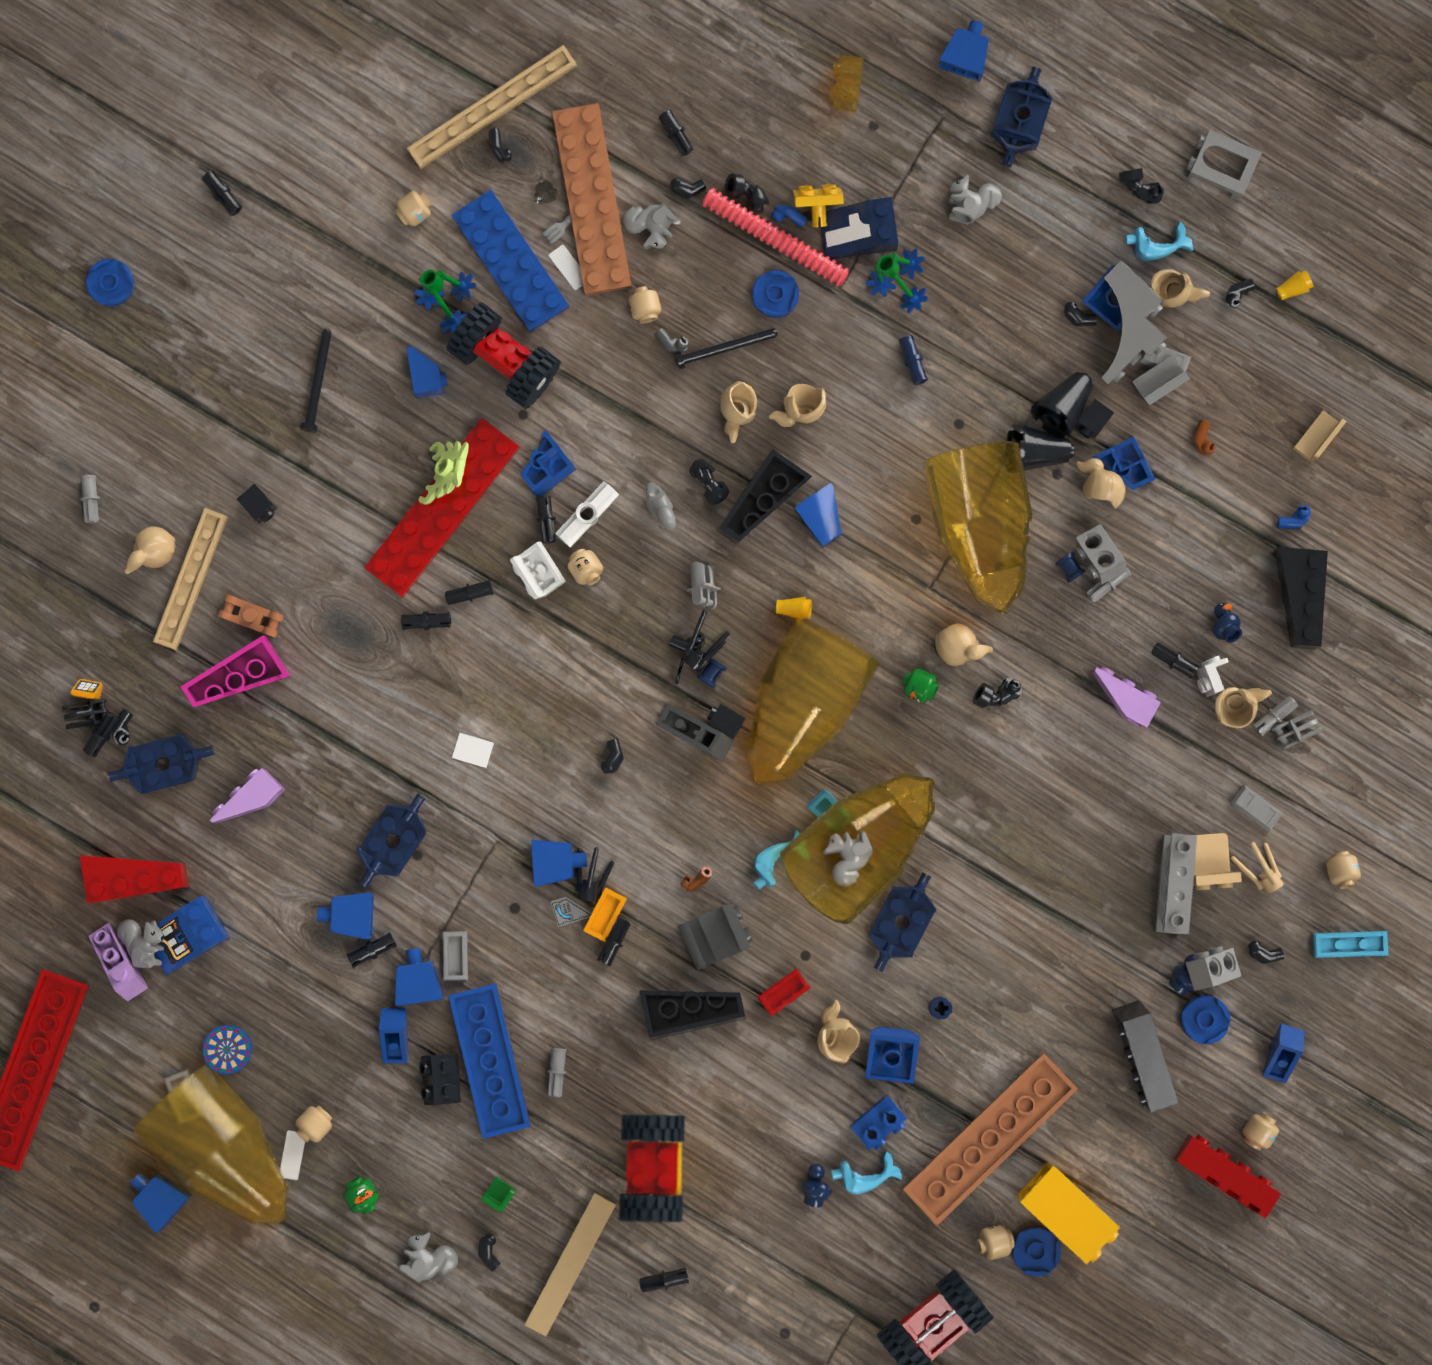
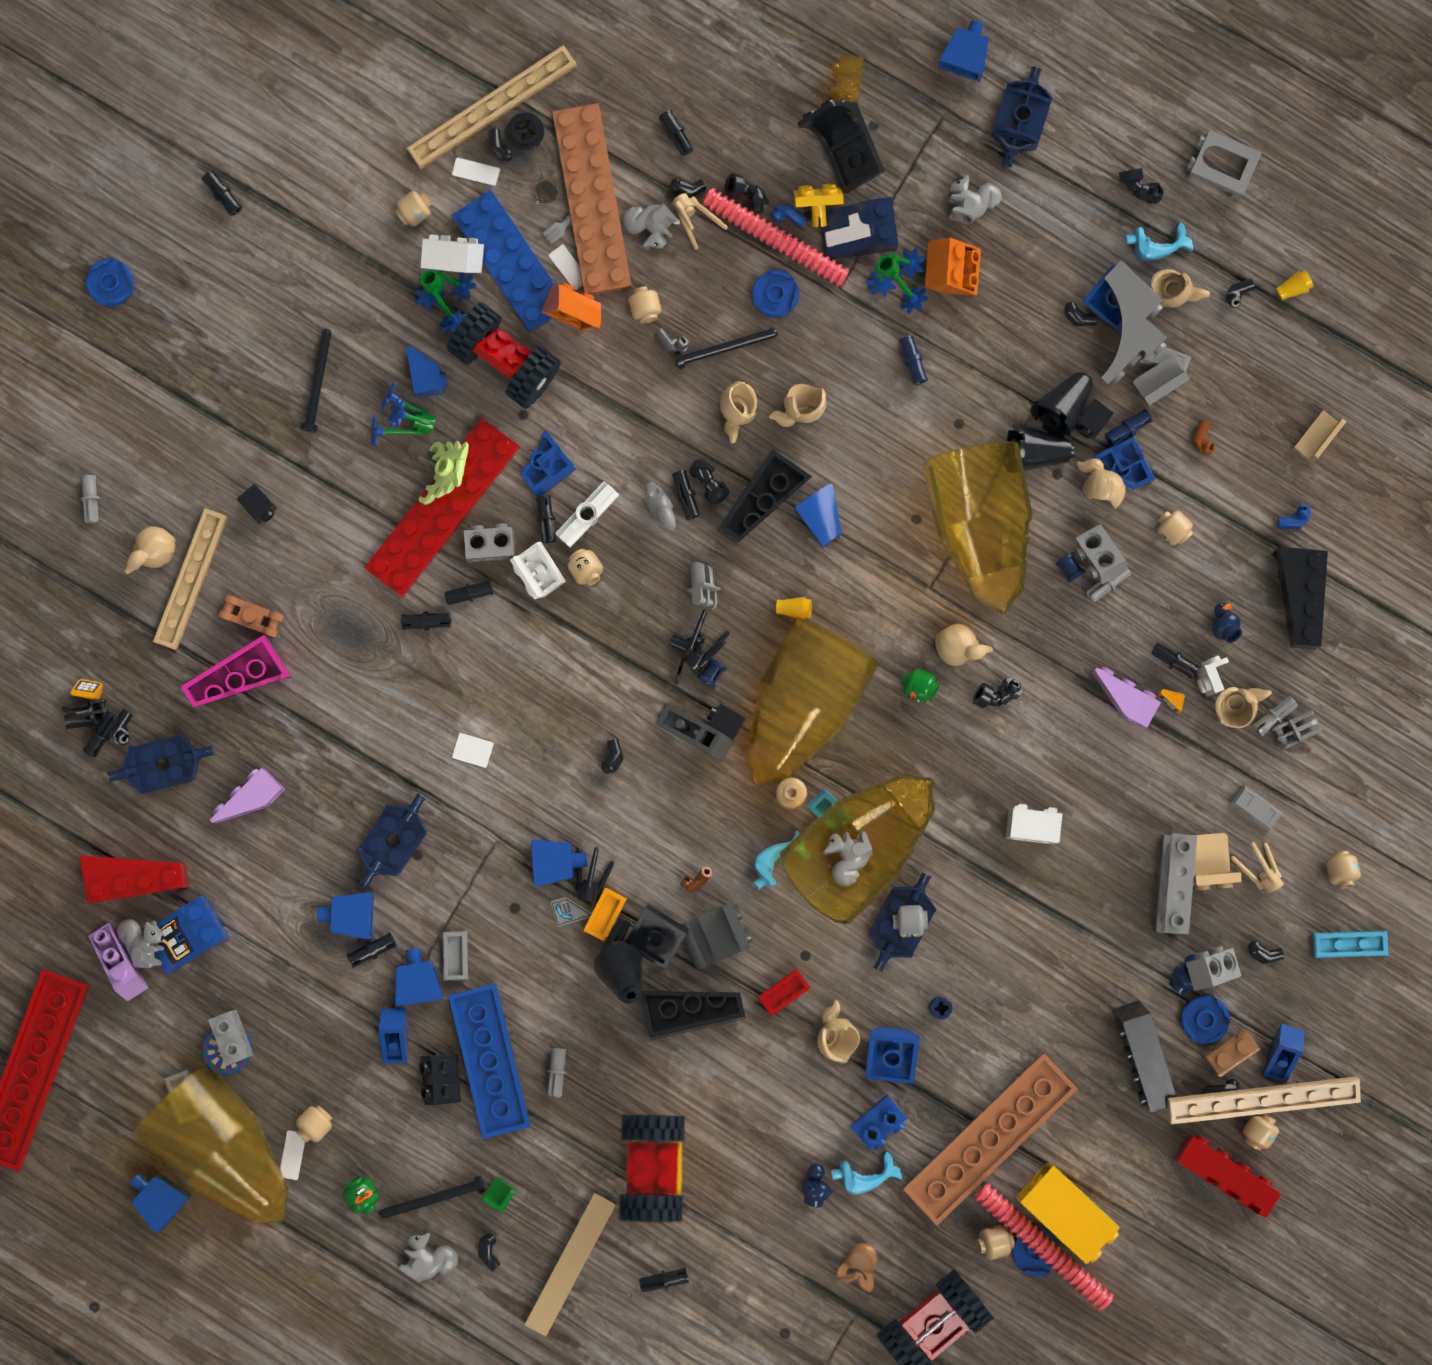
none -> light grey brick [208,1010,254,1066]
none -> plant [371,382,435,446]
none -> black bar [379,1175,486,1219]
none -> white container [421,235,484,273]
none -> white sticker [452,158,500,186]
none -> light grey brick [464,524,515,562]
none -> black gear [507,112,544,150]
none -> orange slope [541,283,601,331]
none -> black cone [594,941,642,1004]
none -> black plate [626,904,689,971]
none -> tan plant [671,194,728,250]
none -> black pin [672,470,701,520]
none -> tan head [776,778,807,810]
none -> black bracket [797,99,885,193]
none -> medium nougat piece [836,1243,877,1292]
none -> light grey head [893,905,928,937]
none -> orange slope [925,238,981,296]
none -> coral piece [974,1183,1113,1311]
none -> white container [1005,804,1062,844]
none -> dark blue pin [1104,409,1153,447]
none -> tan head [1157,511,1193,546]
none -> light orange slope [1157,689,1185,714]
none -> tan tile [1167,1076,1361,1124]
none -> medium nougat brick [1201,1028,1260,1077]
none -> black arm [1203,1079,1240,1094]

